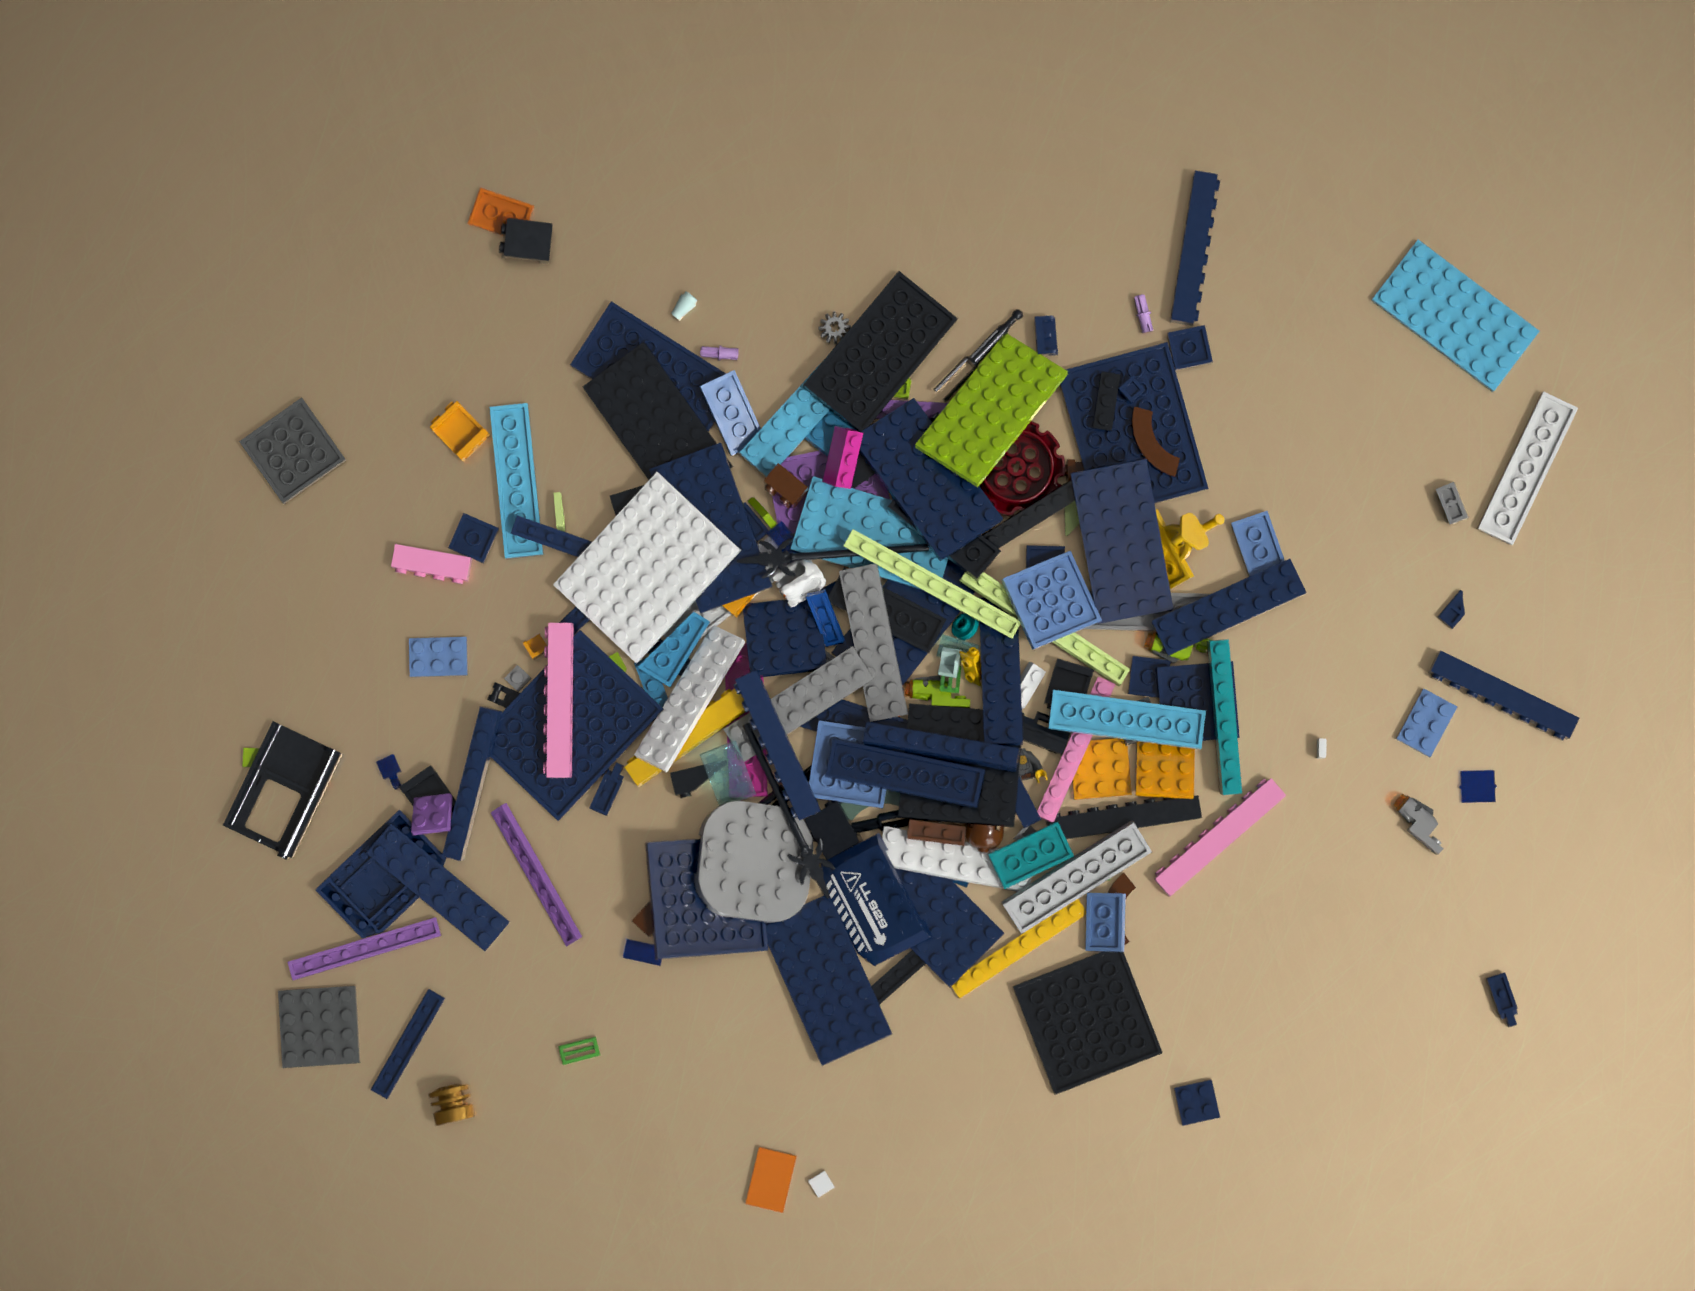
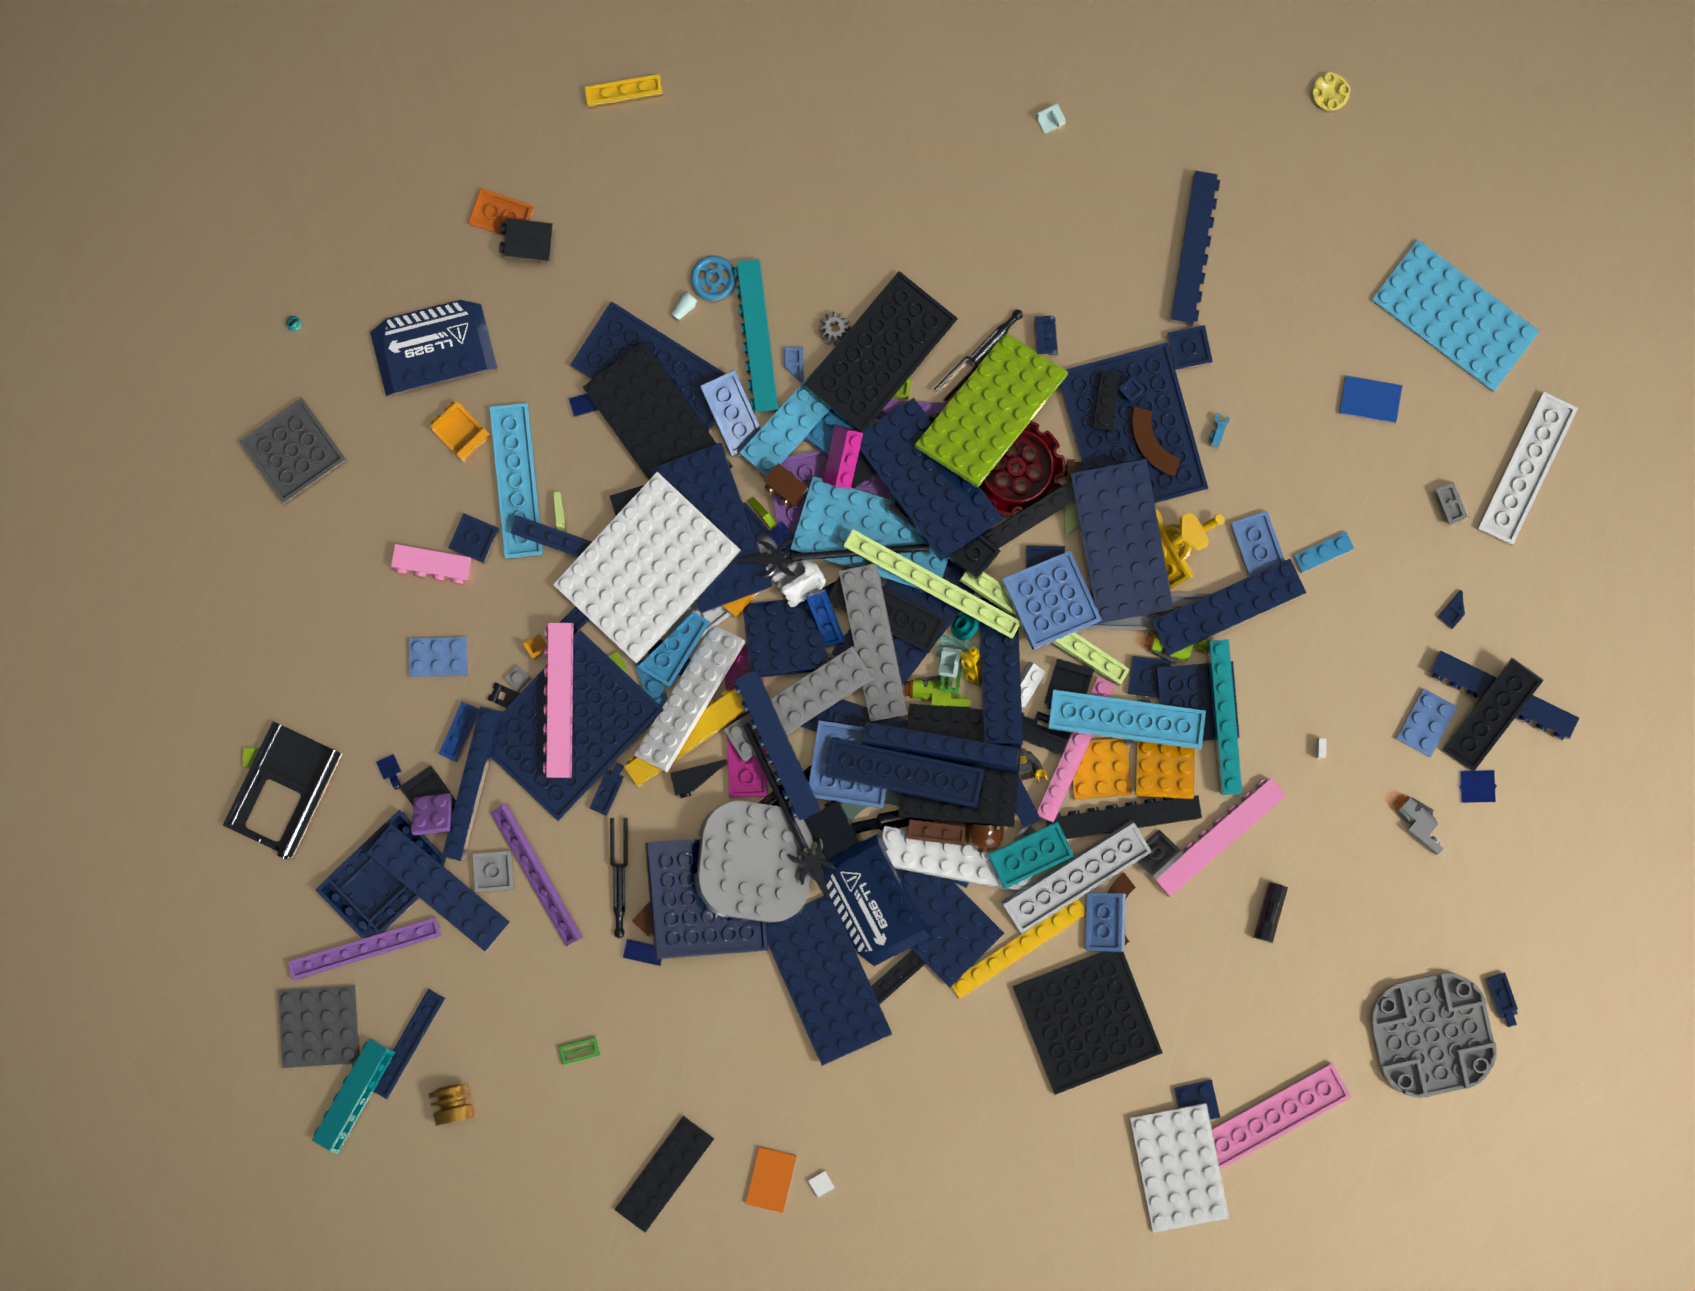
clear light blue plate [699,741,756,806] -> none
lavender axle [700,345,738,361] -> none
lavender axle [1134,294,1154,333] -> none
none -> teal hinge [286,316,302,331]
none -> teal brick [312,1038,395,1154]
none -> dark blue slope [370,300,498,397]
none -> blue plate [439,702,479,762]
none -> light grey plate [472,851,514,892]
none -> clear blue tile [569,394,599,417]
none -> yellow plate [585,74,663,107]
none -> black piece [610,818,628,938]
none -> black plate [614,1116,715,1233]
none -> dark azure plate [691,255,736,301]
none -> teal brick [734,259,778,414]
none -> medium blue tile [784,347,804,383]
none -> light aqua panel [1036,104,1066,133]
none -> white plate [1130,1103,1230,1232]
none -> dark grey plate [1137,830,1184,880]
none -> dark azure plate [1209,413,1230,449]
none -> bright pink plate [1212,1063,1351,1170]
none -> black piece [1253,882,1288,943]
none -> dark azure plate [1294,532,1354,573]
none -> light yellow dish [1312,72,1351,111]
none -> blue tile [1339,376,1402,423]
none -> light grey plate [1371,974,1497,1098]
none -> black plate [1443,657,1543,771]

